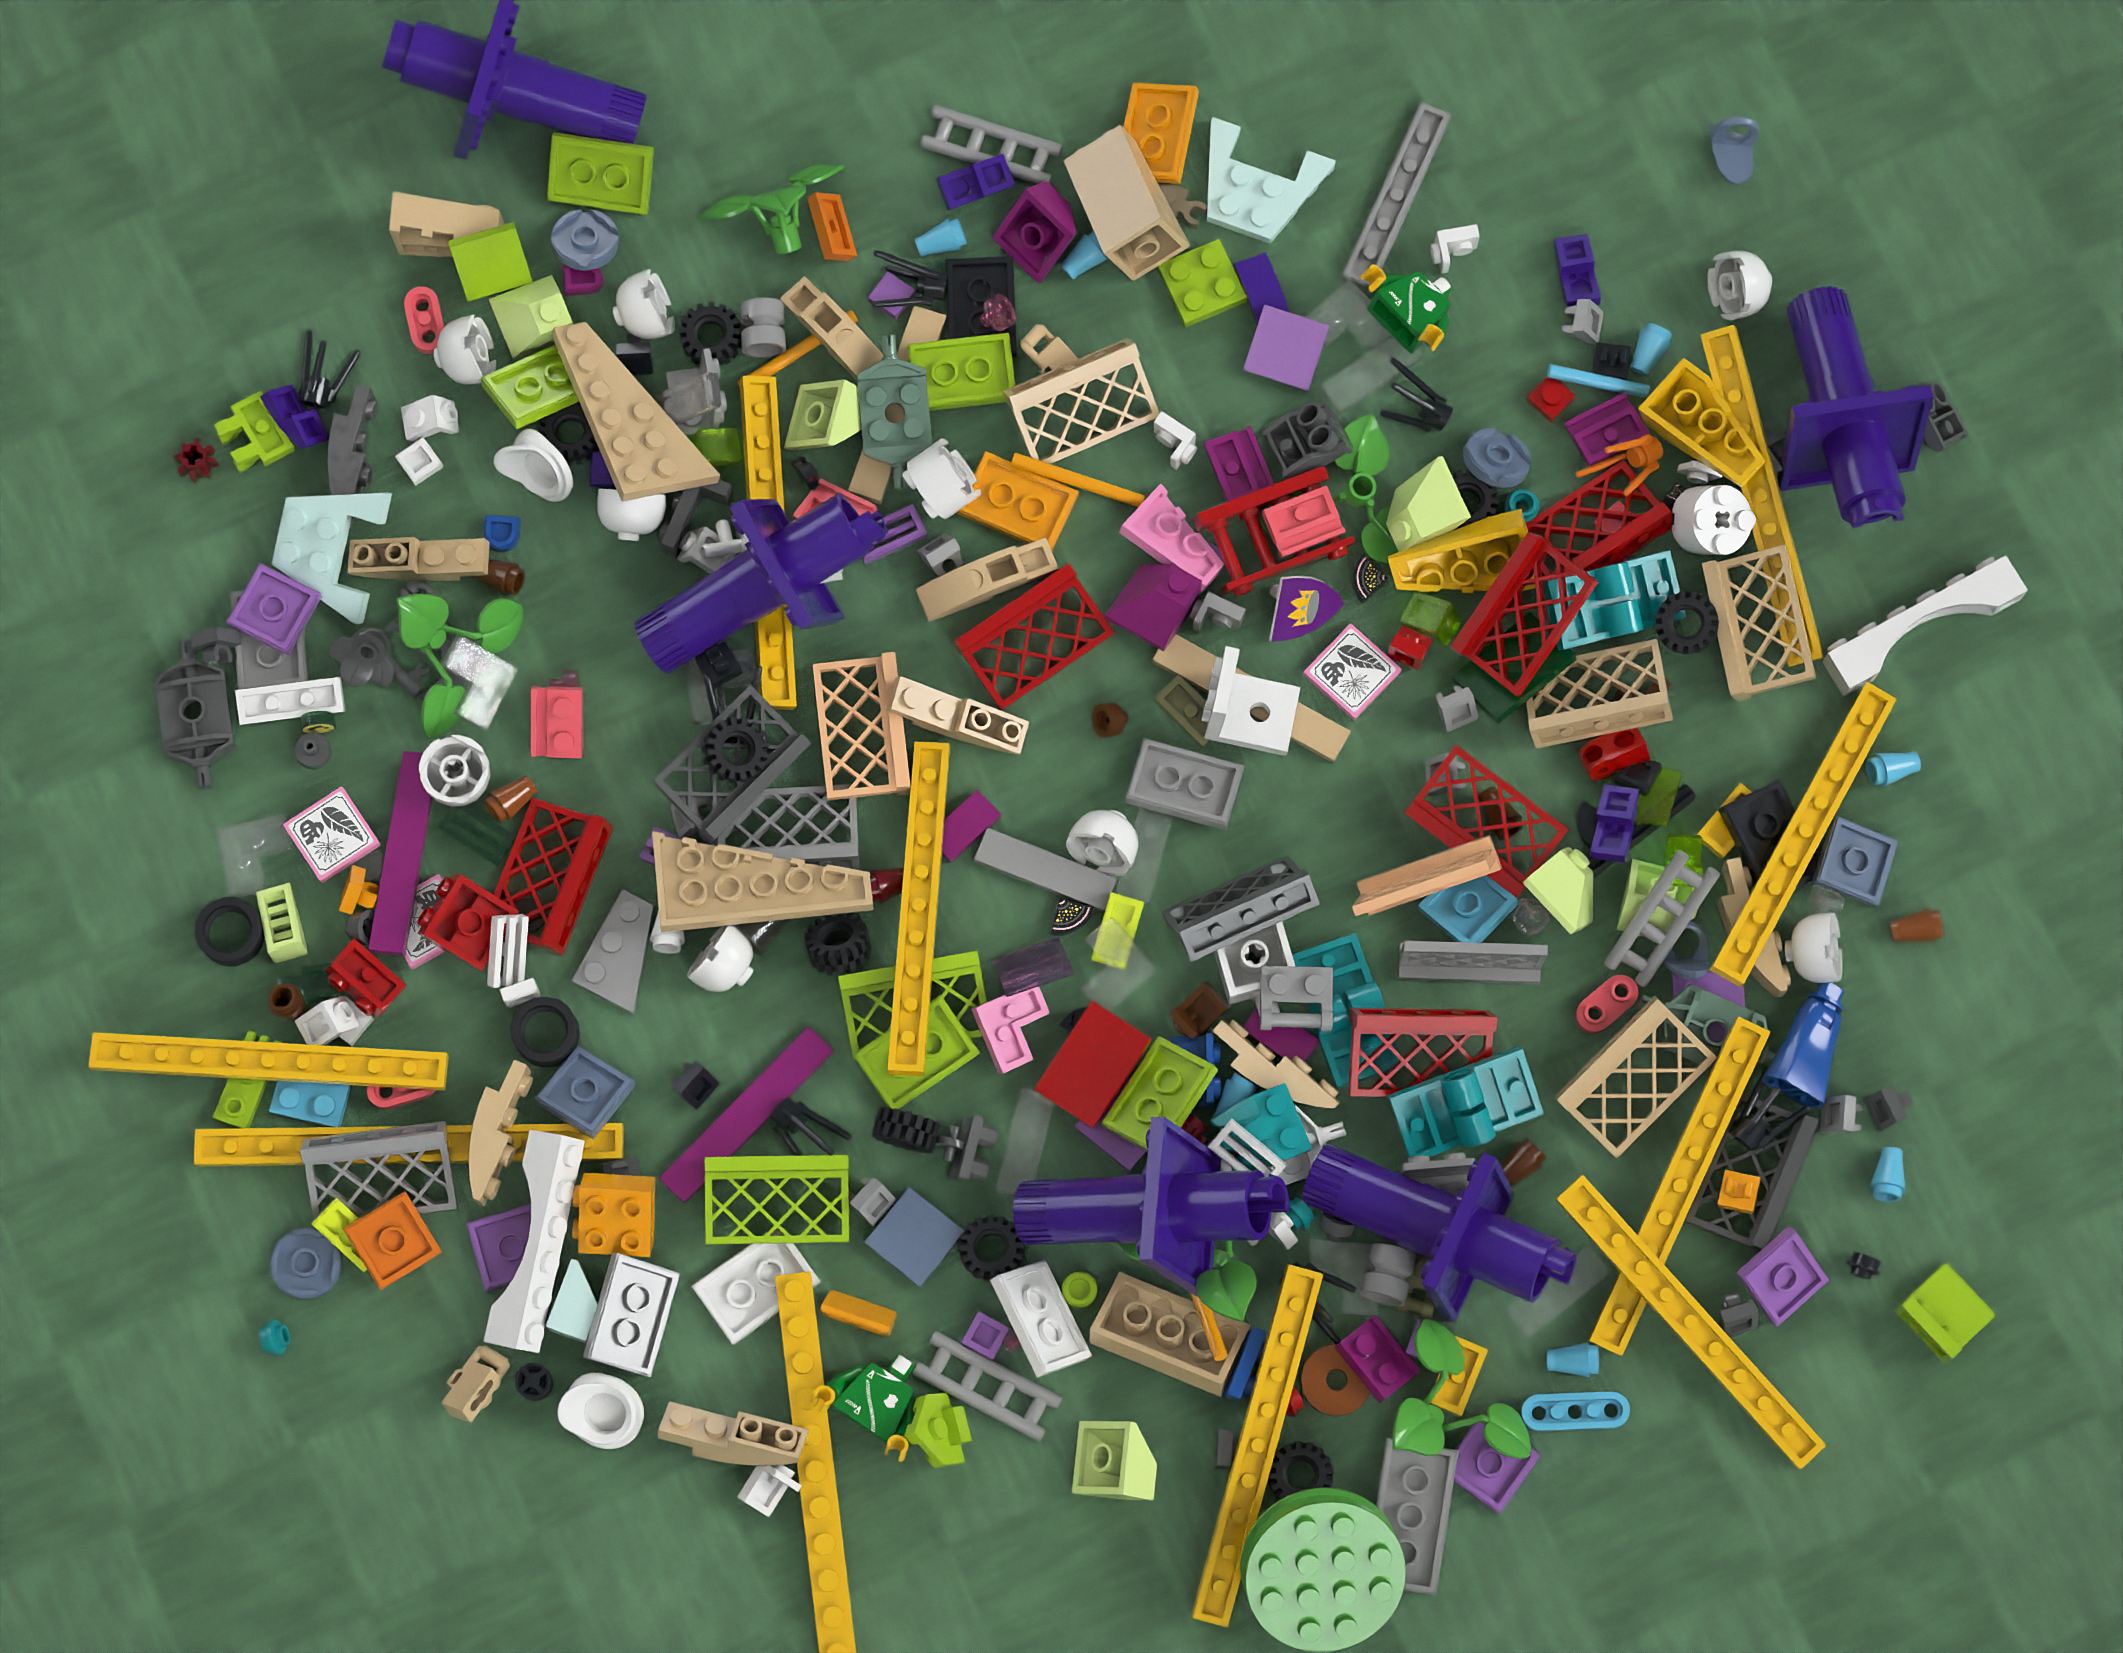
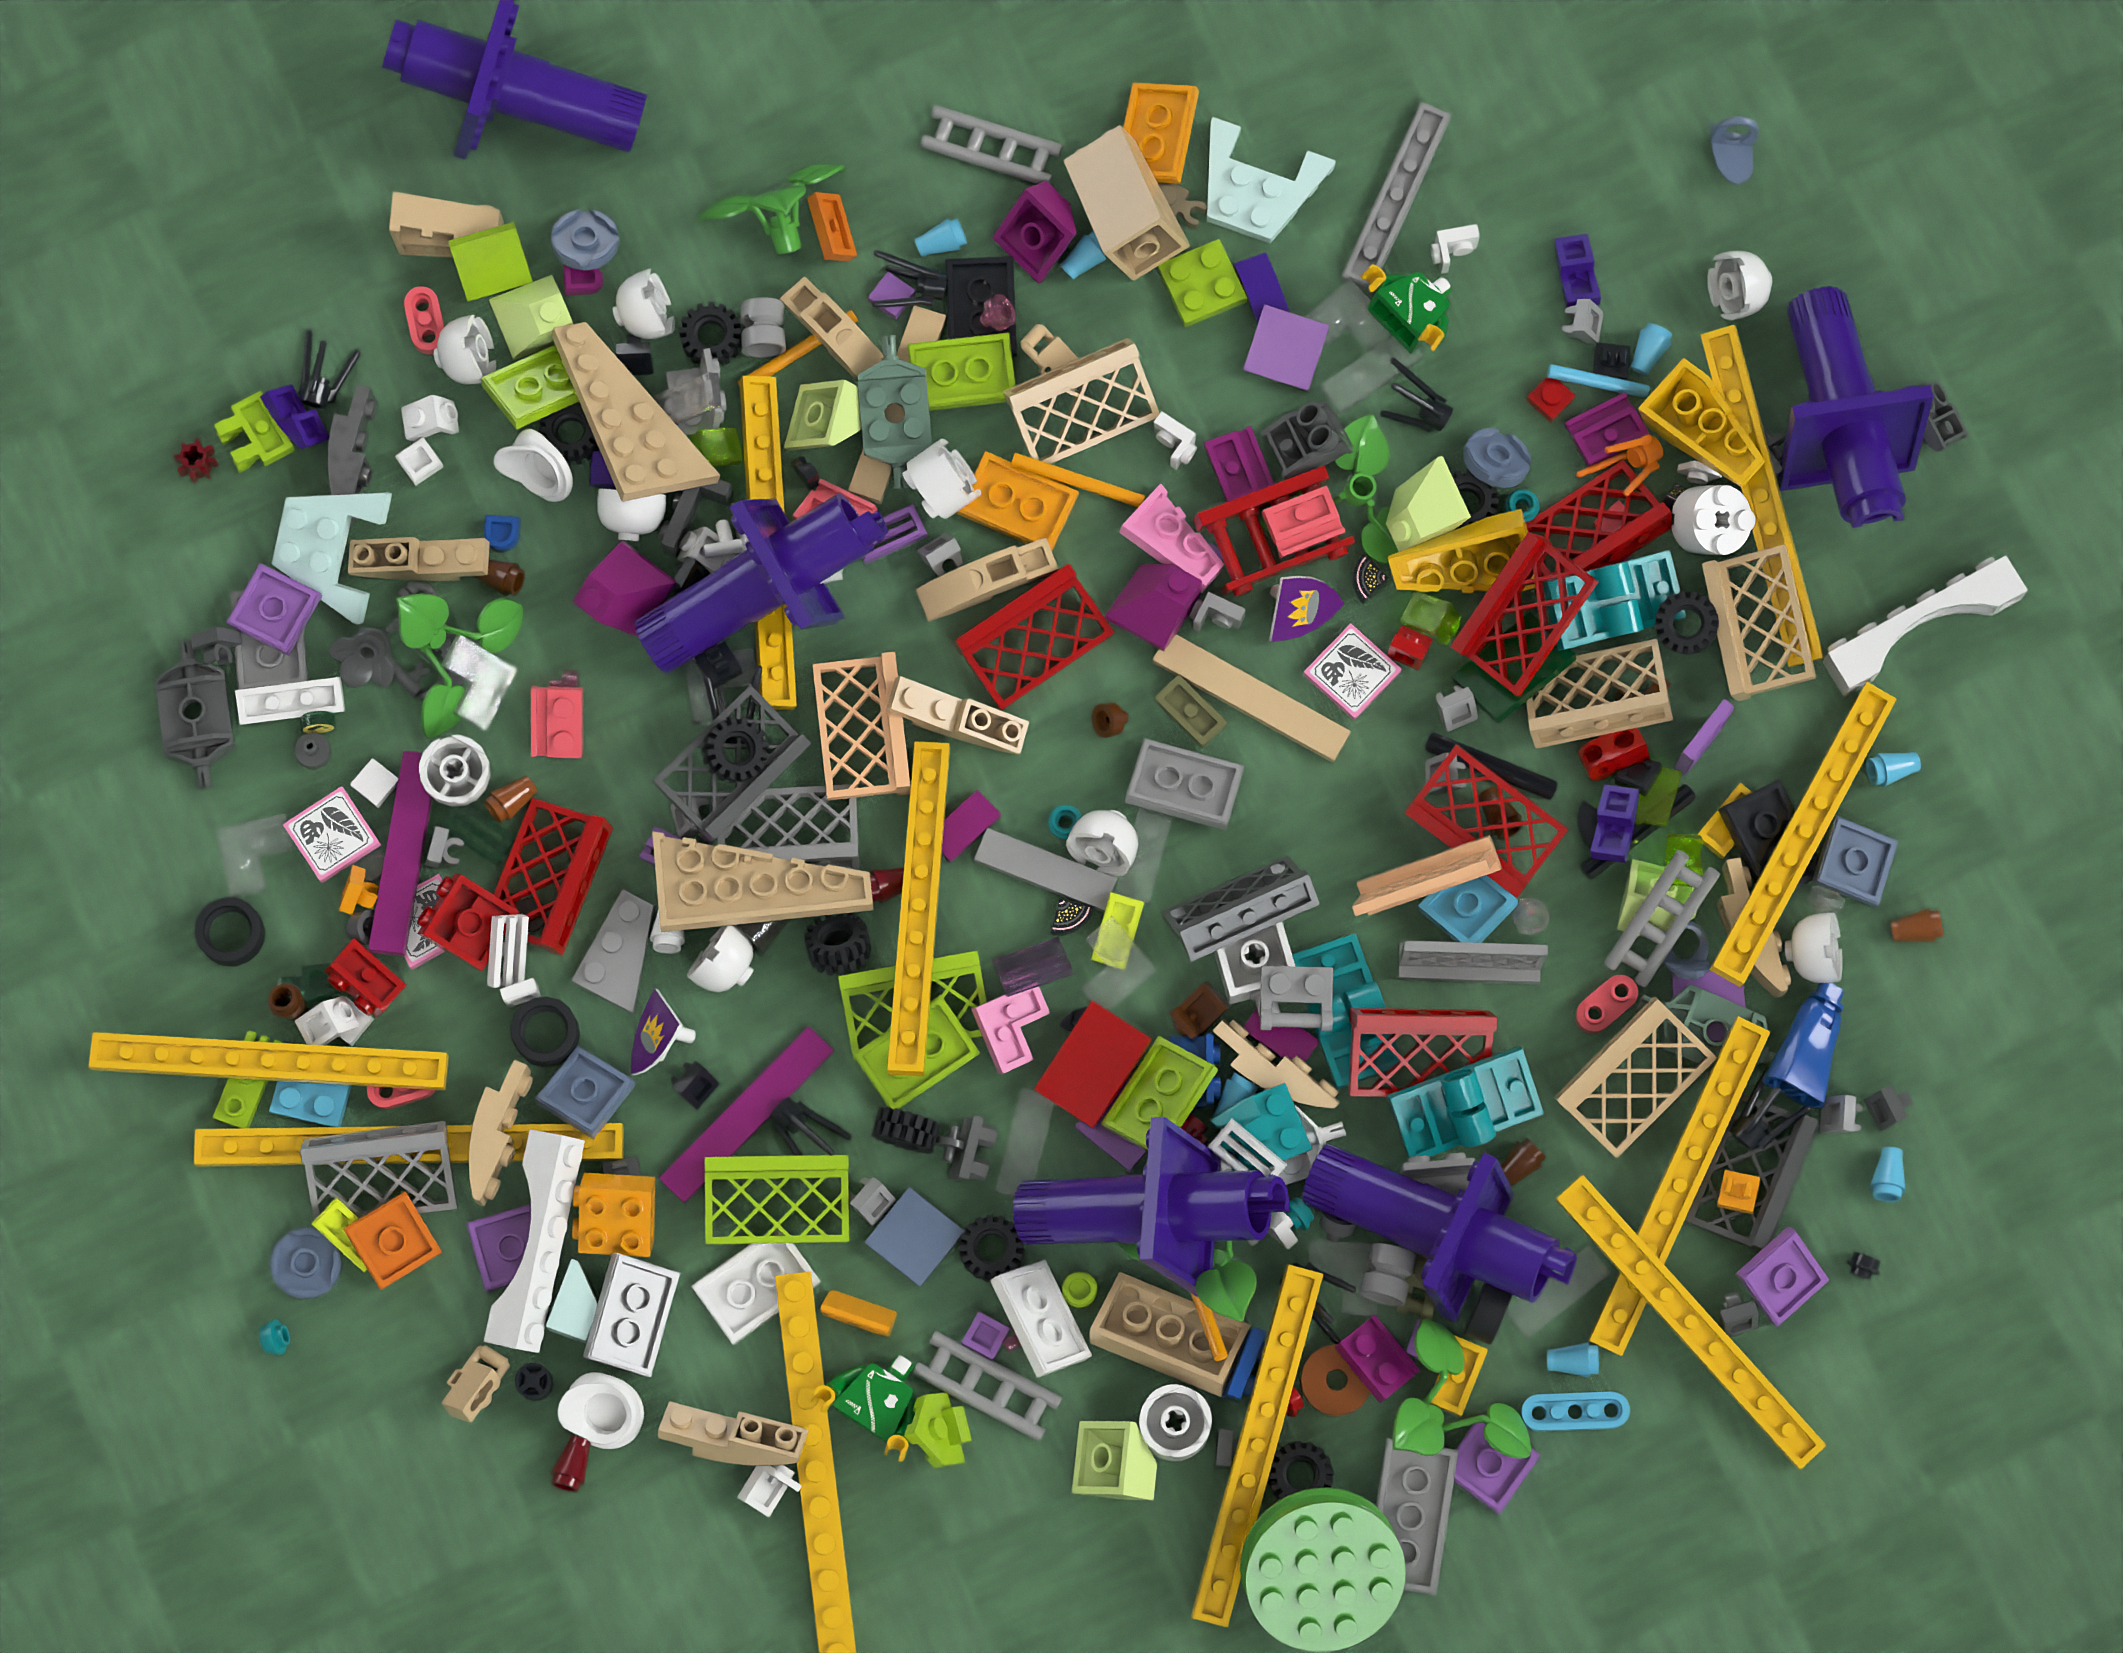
yellowish green slope [256,882,308,963] -> none
lime tile [547,132,654,215] -> none
dark purple slope [936,153,1015,211] -> none
white bracket [1201,646,1300,756] -> none
yellowish green slope [1523,847,1593,934] -> none
lime bracket [1894,1263,1995,1364] -> none
none -> white tile [350,758,398,808]
none -> light grey tile [425,826,464,869]
none -> dark red cone [550,1436,591,1493]
none -> magenta slope [572,541,677,637]
none -> dark purple shield [631,989,696,1075]
none -> black tile [673,557,711,594]
none -> teal plate [1048,805,1082,840]
none -> white brick [1138,1384,1212,1461]
none -> black axle [1425,732,1558,800]
none -> black tyre [1465,1283,1512,1345]
none -> medium lavender tile [1673,699,1734,777]

